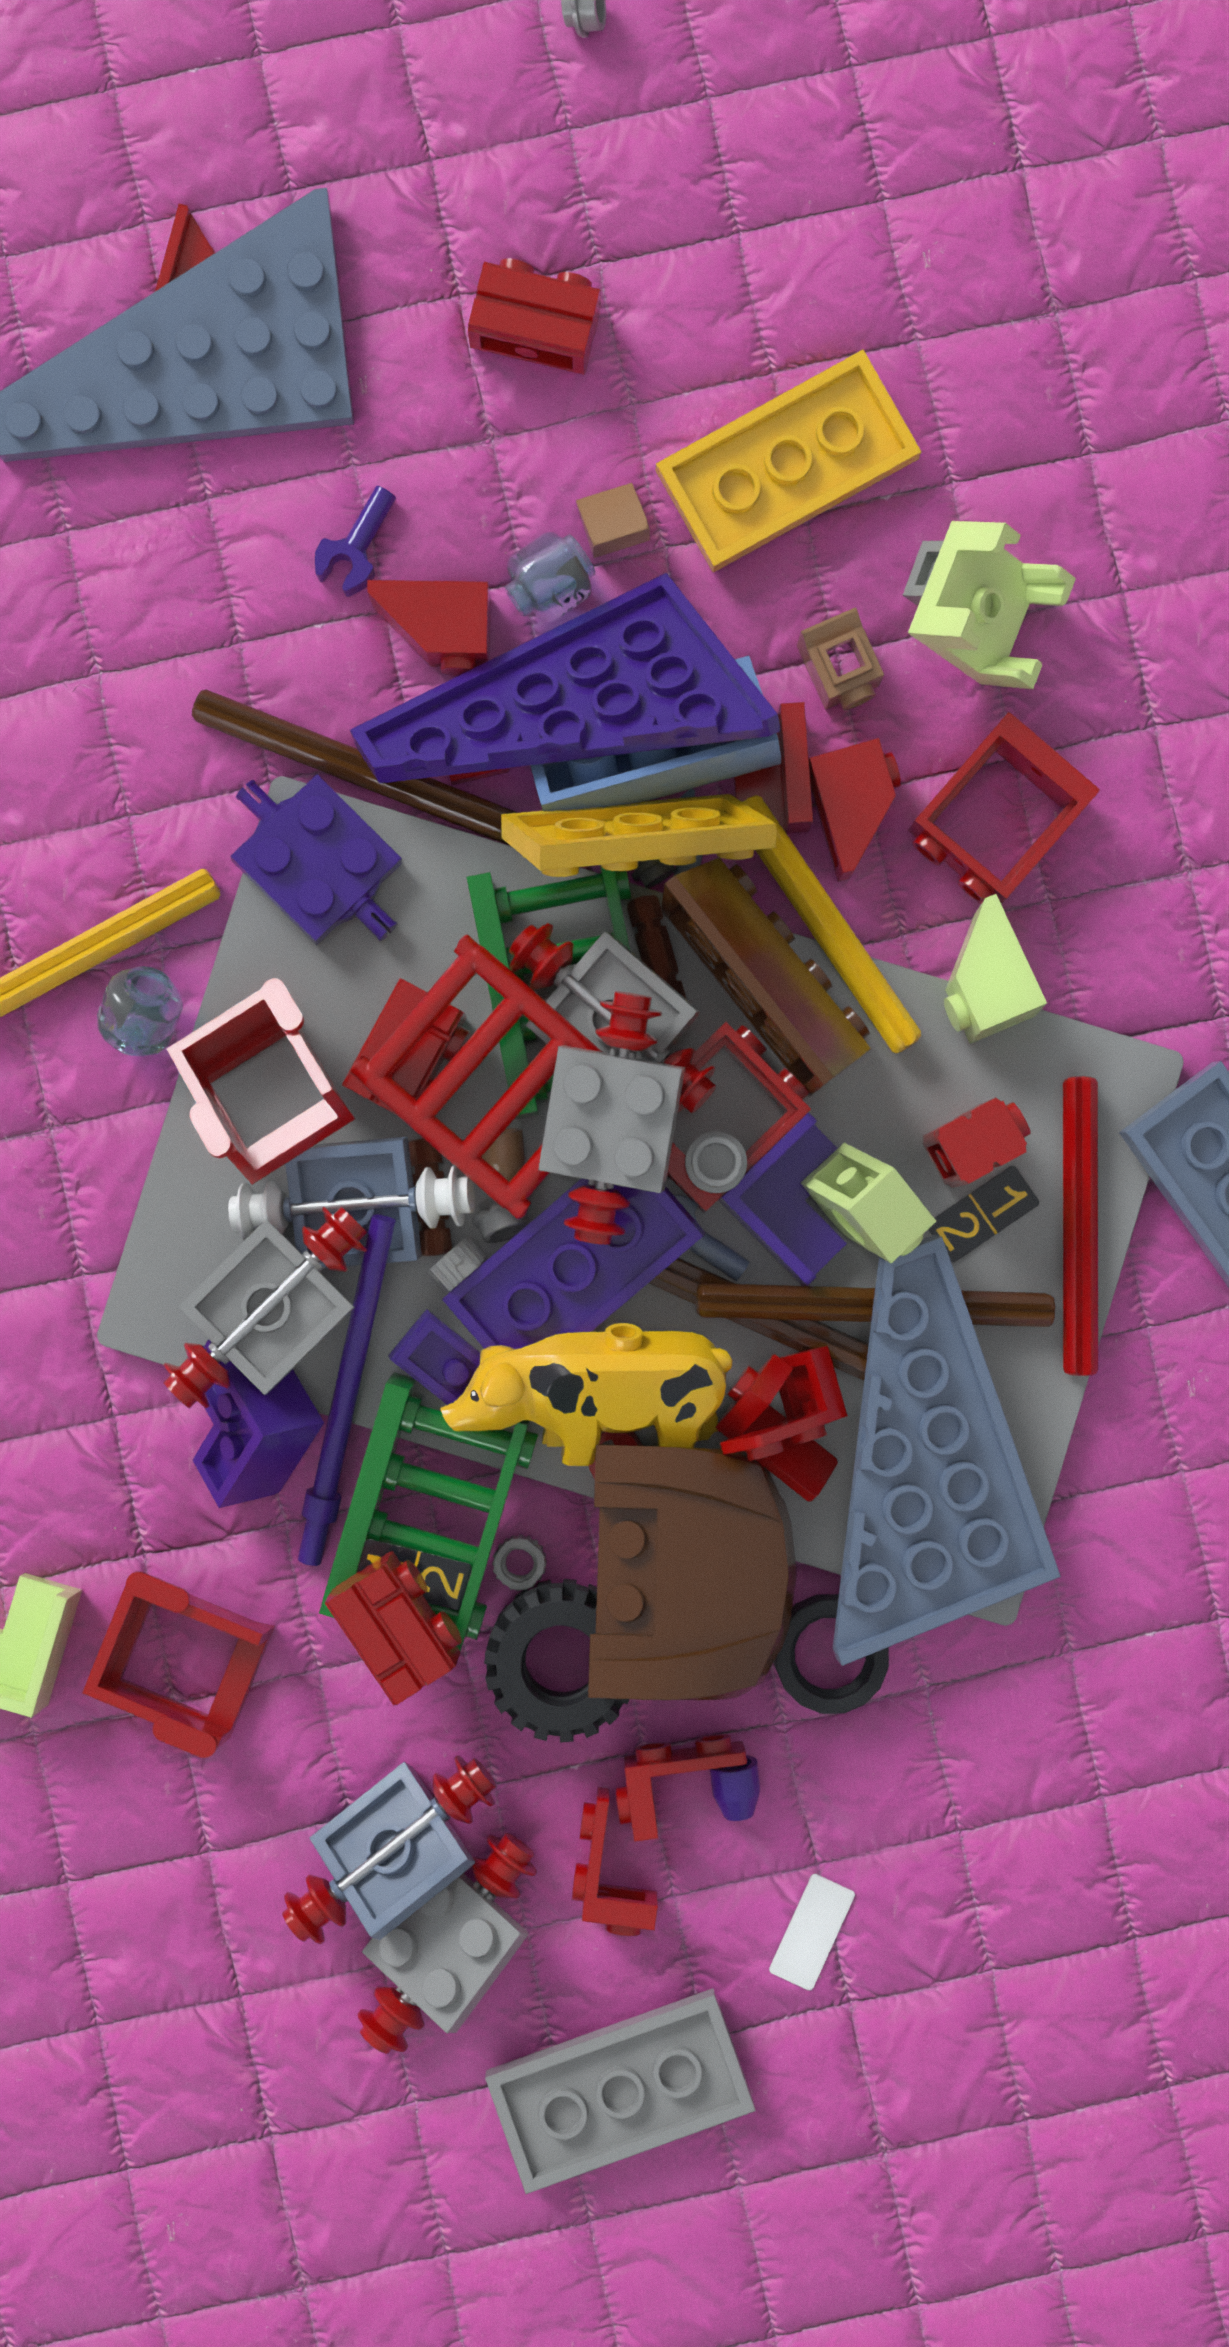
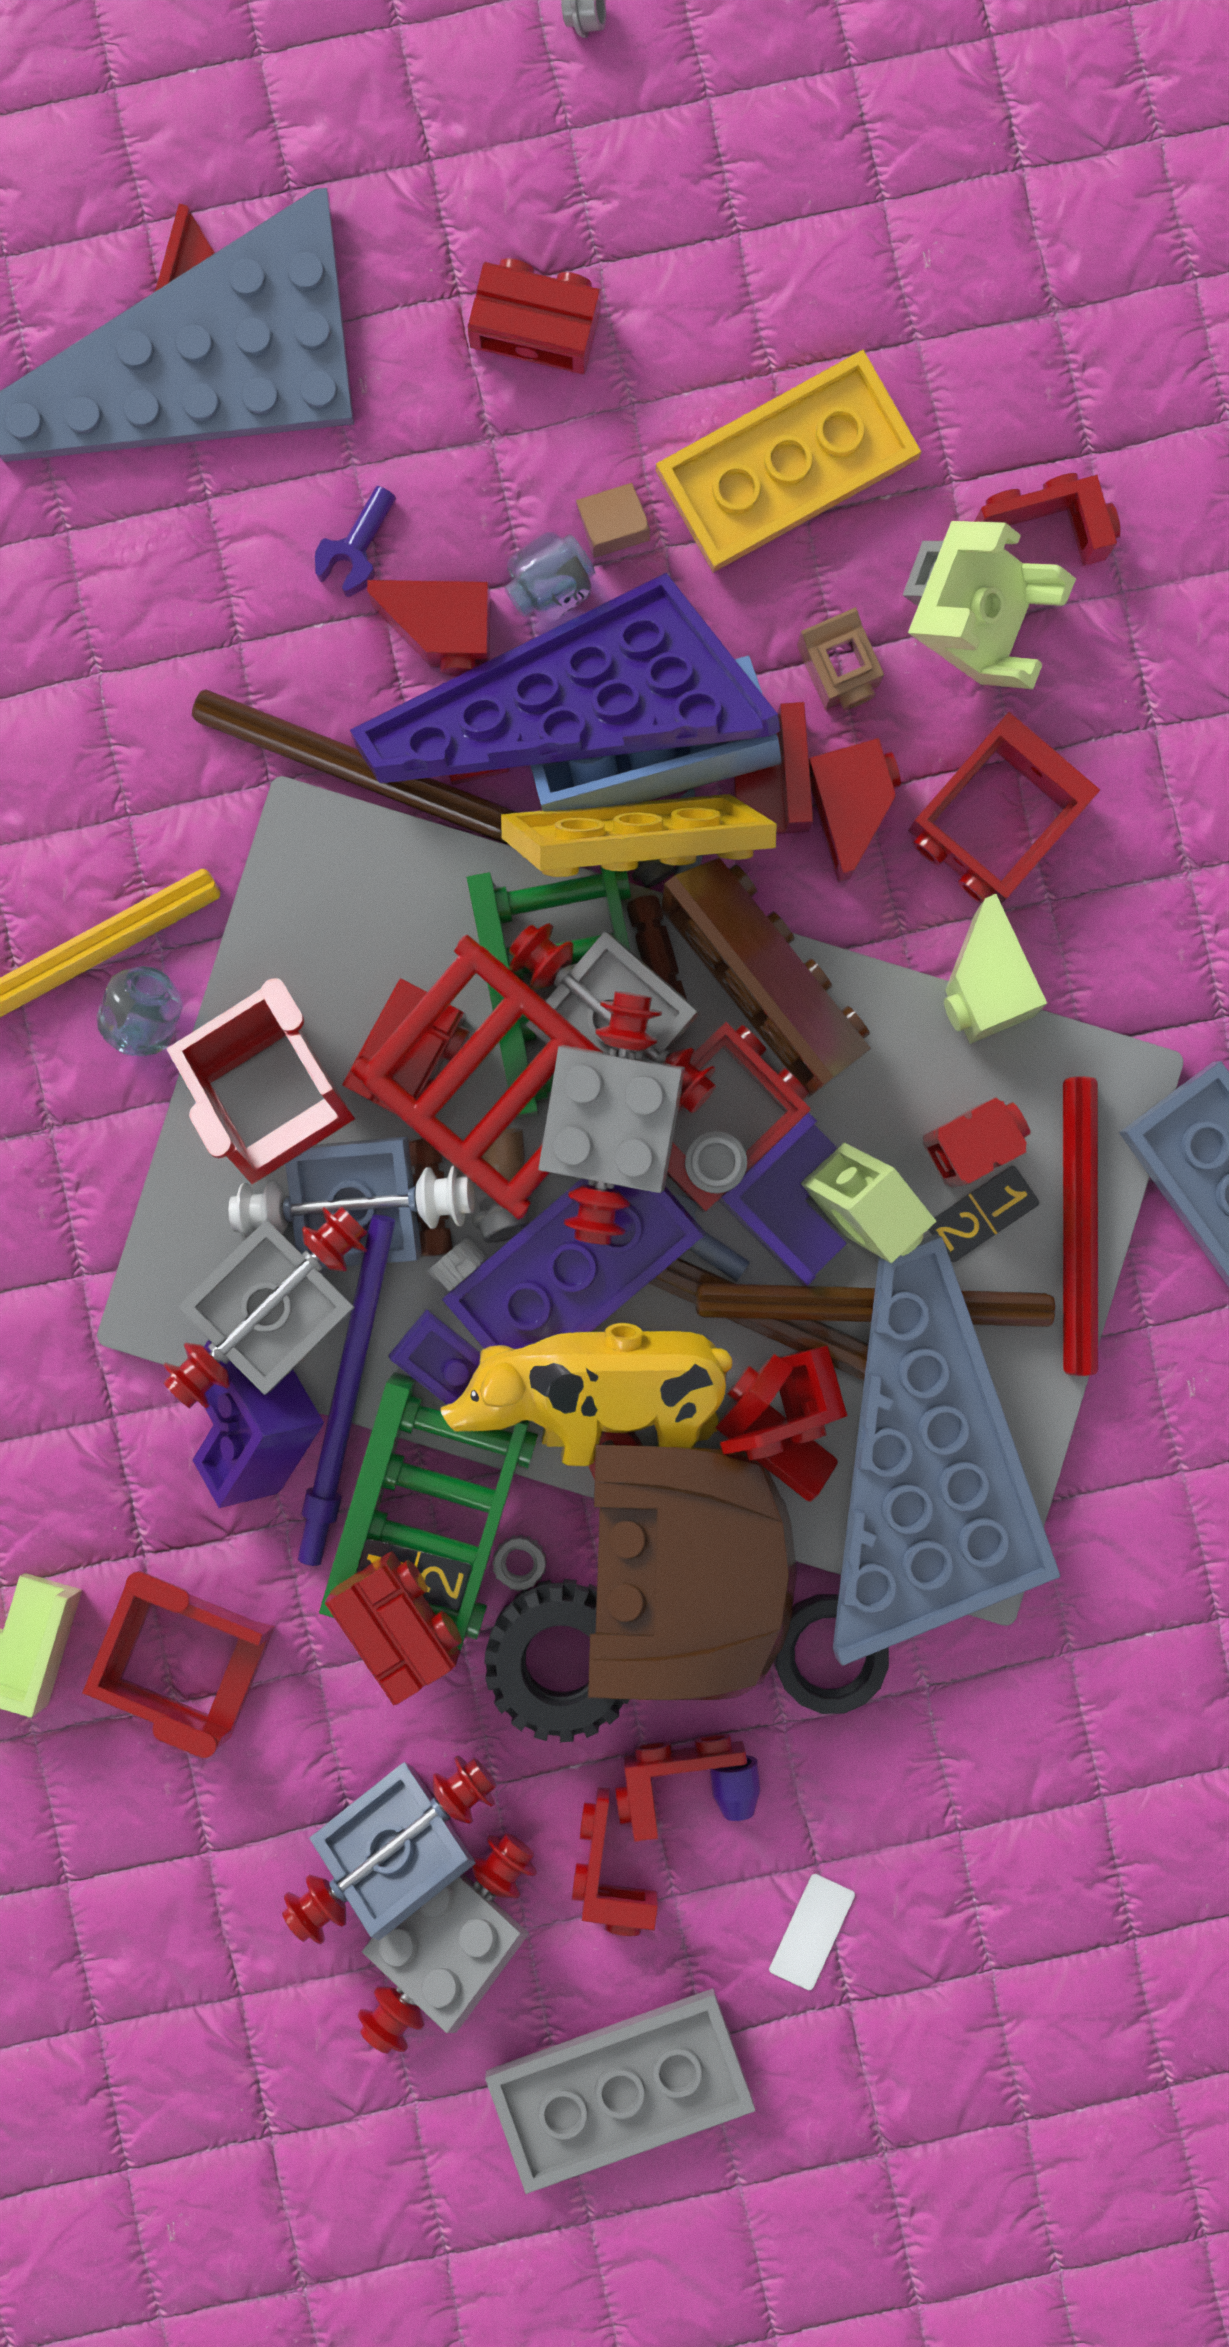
dark purple plate [230,774,402,946] -> none
yellow axle [743,795,921,1053] -> none
none -> red bracket [974,473,1121,566]

